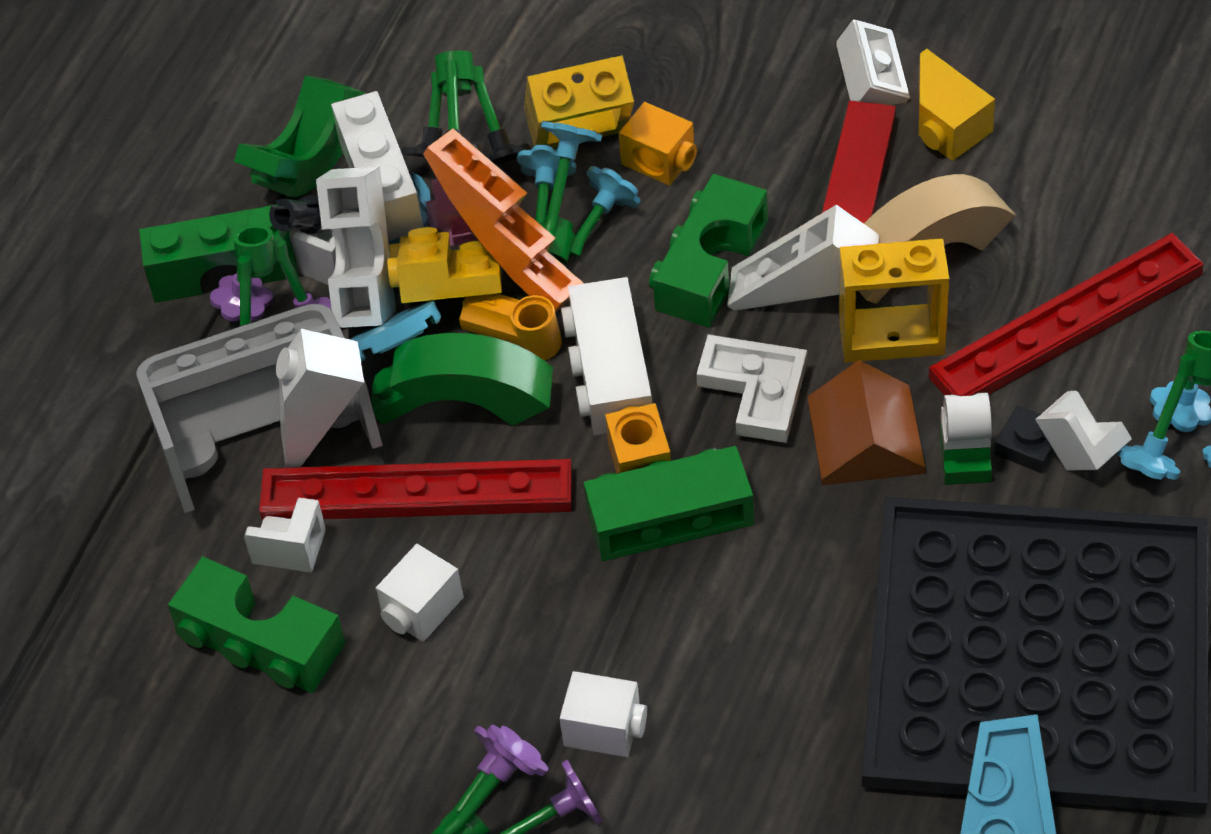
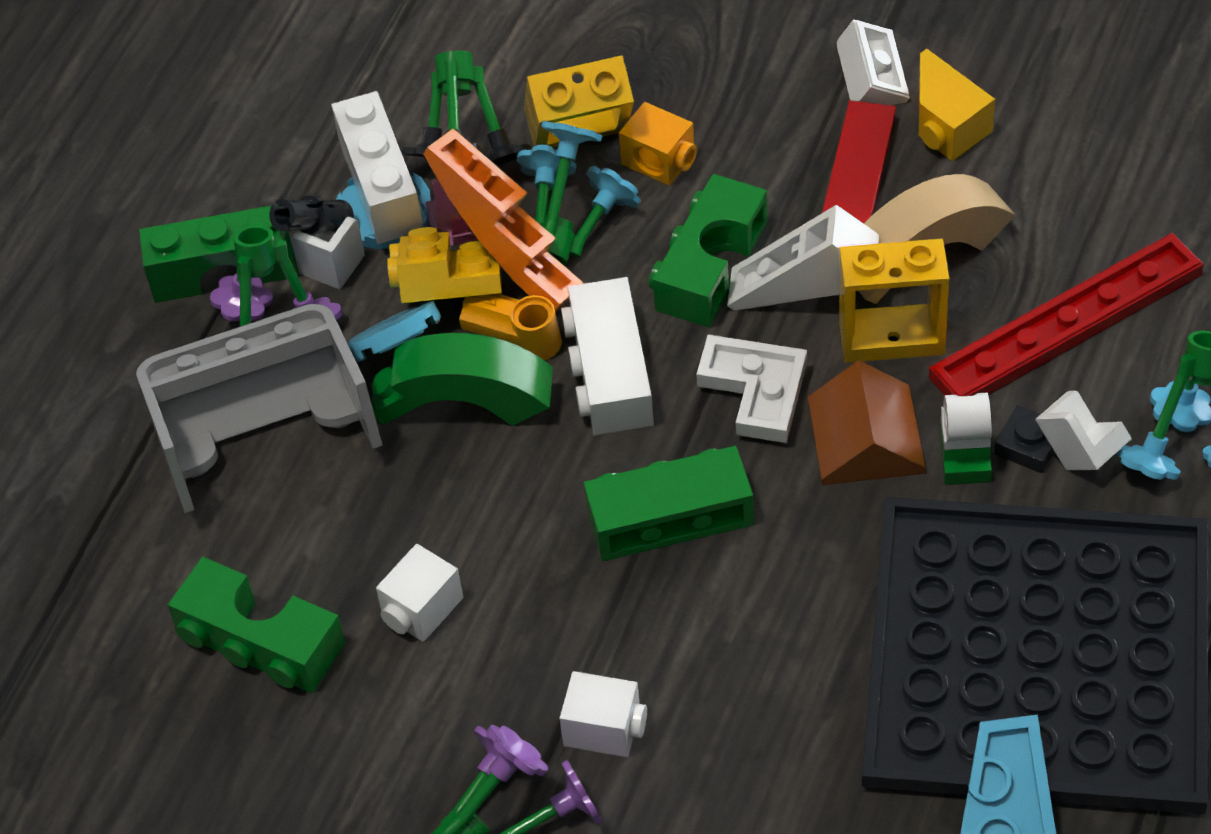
green arch [234,75,366,197] -> none
white panel [244,497,326,573] -> none
red tile [259,459,572,521] -> none
white slope [276,329,364,468] -> none
white arch [316,166,396,328] -> none
light orange brick [605,403,671,473] -> none

